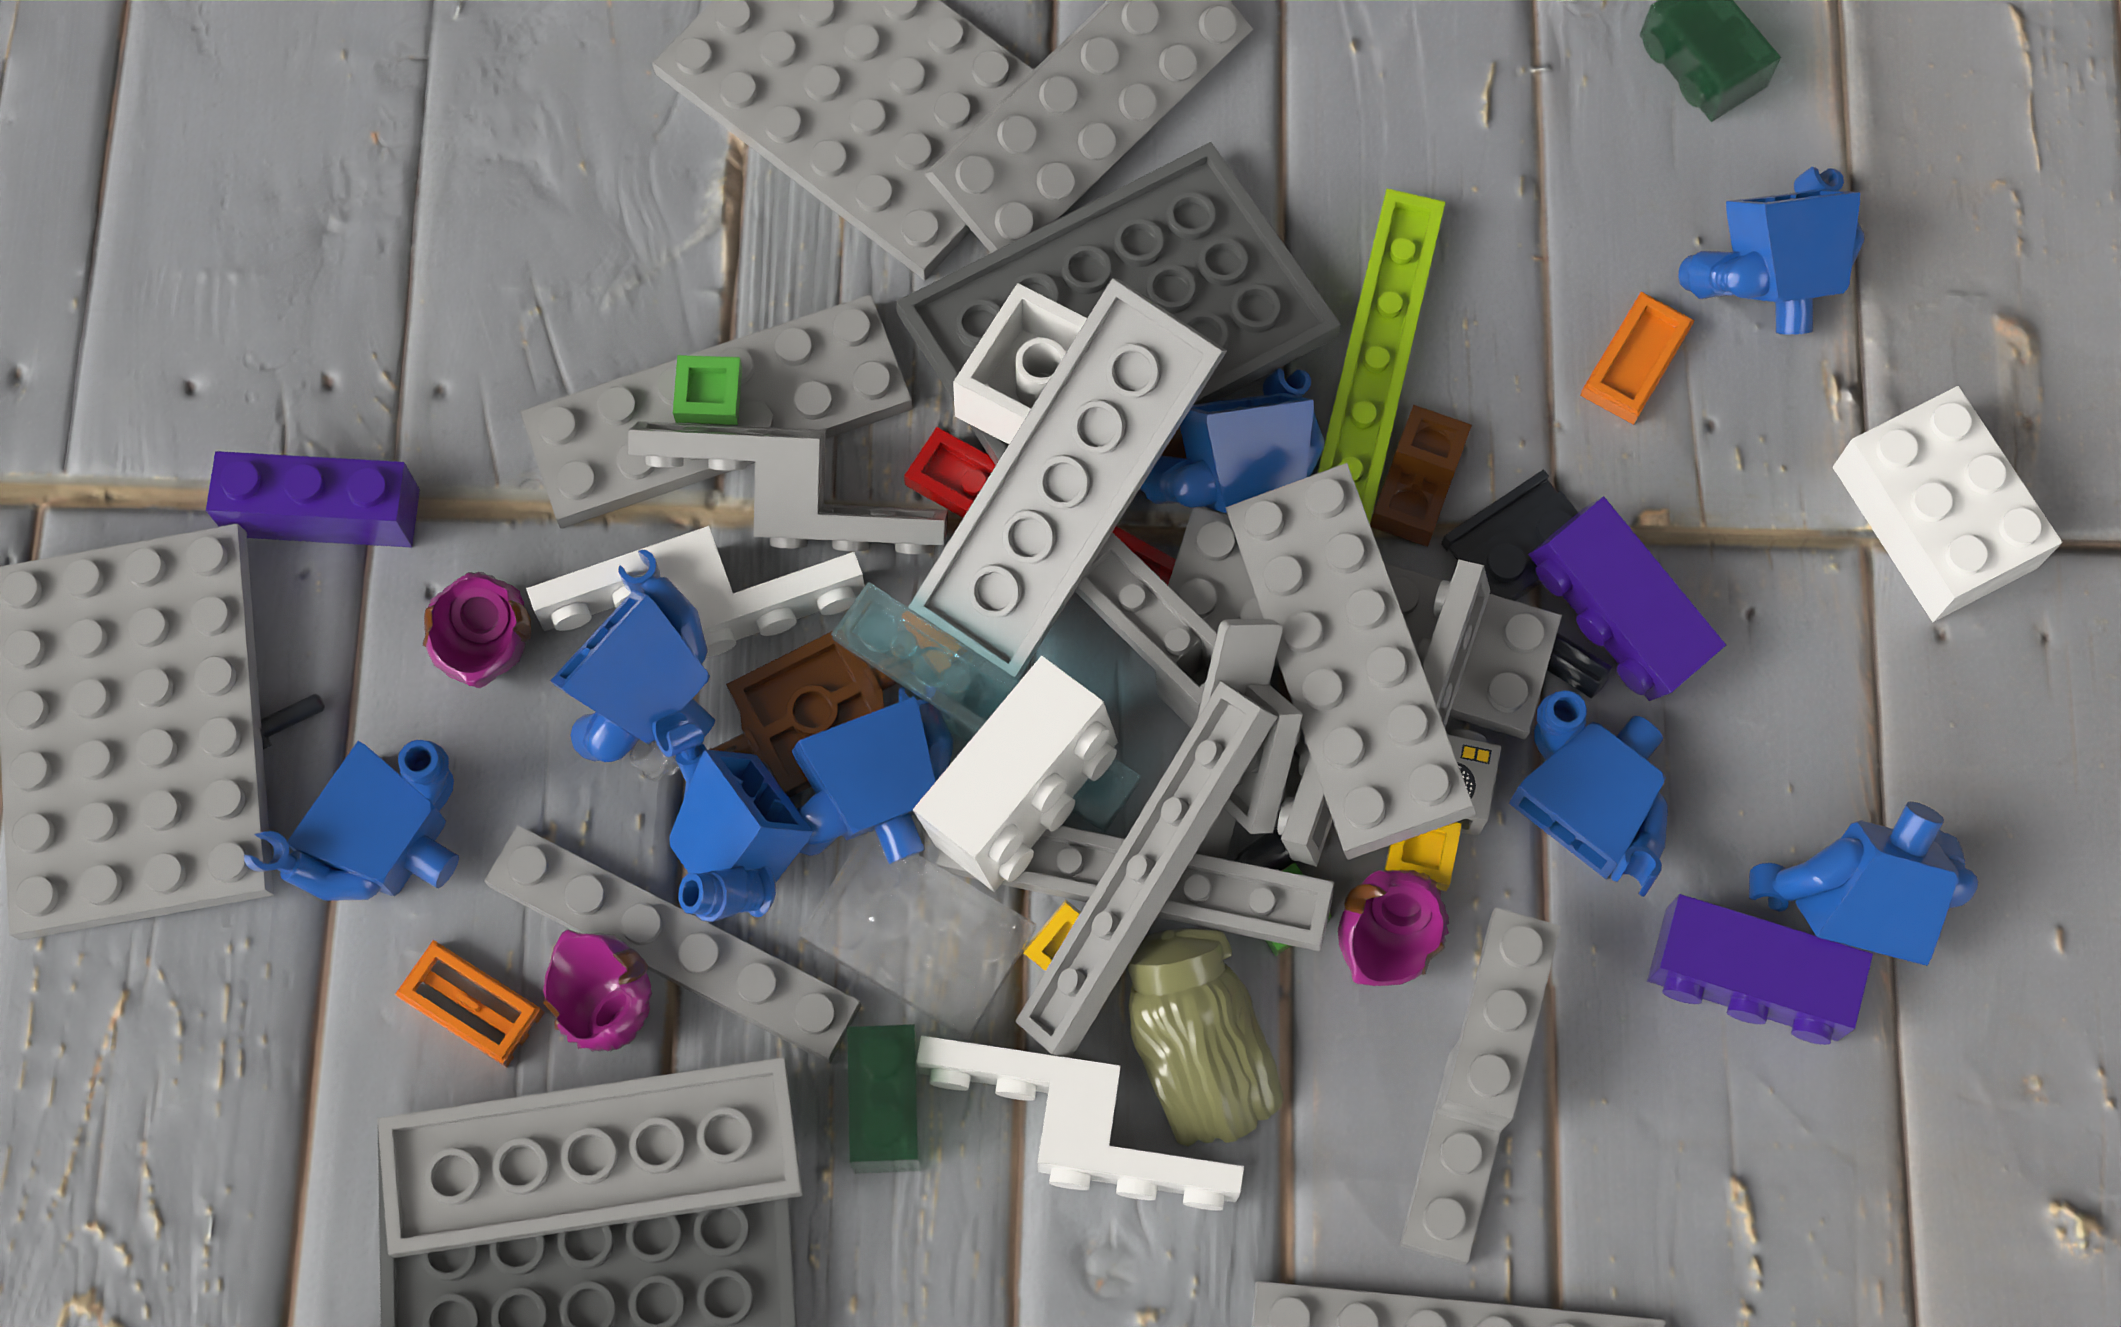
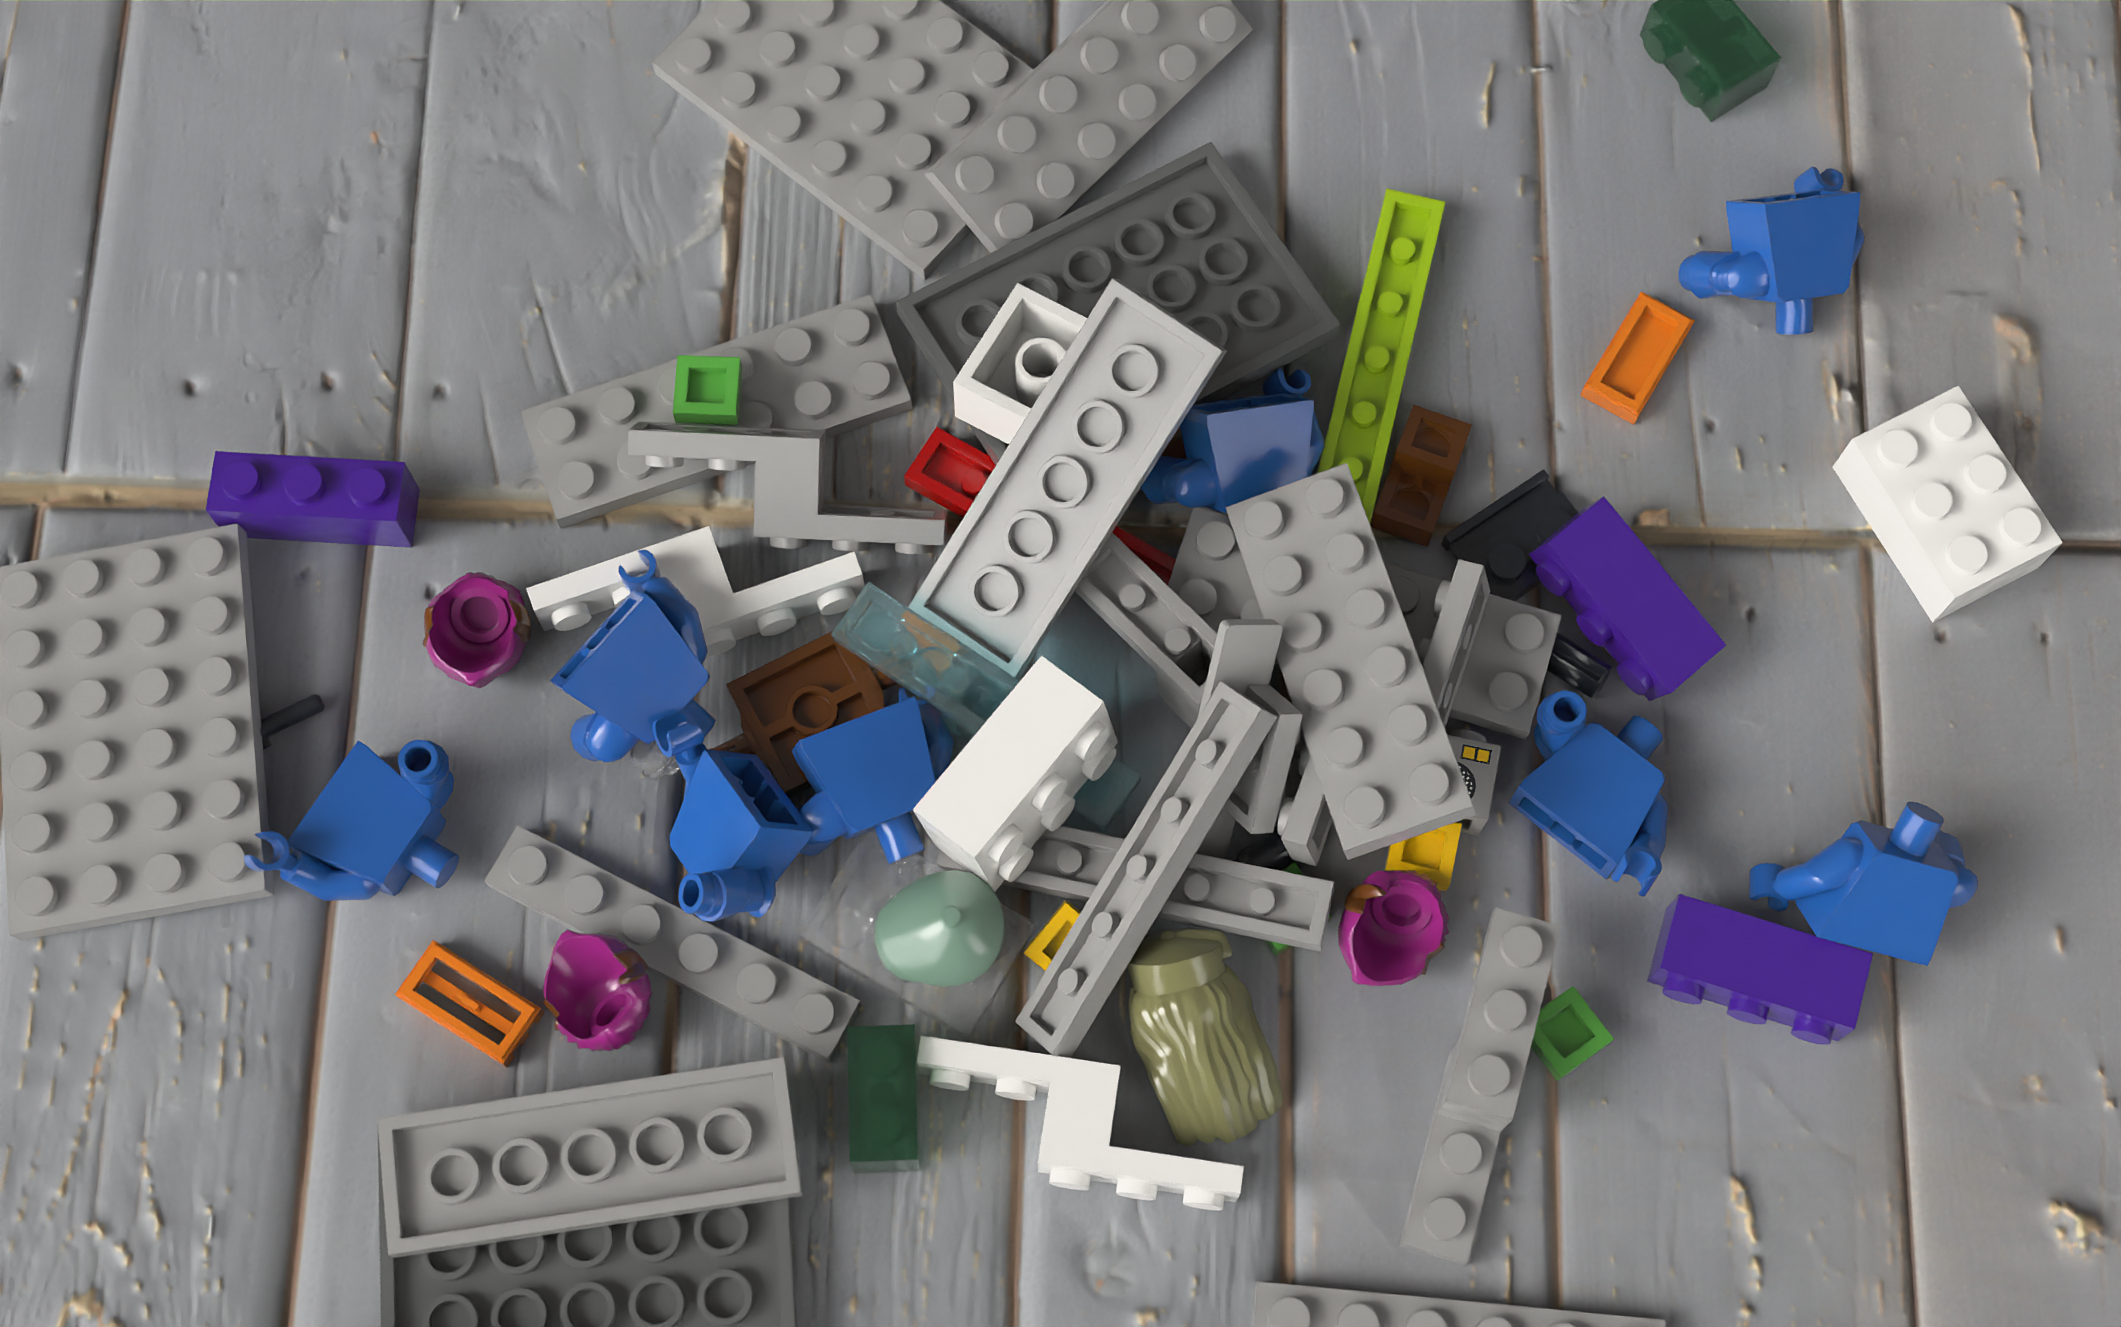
none -> sand green hat [875,870,1006,987]
none -> bright green plate [1531,986,1614,1082]

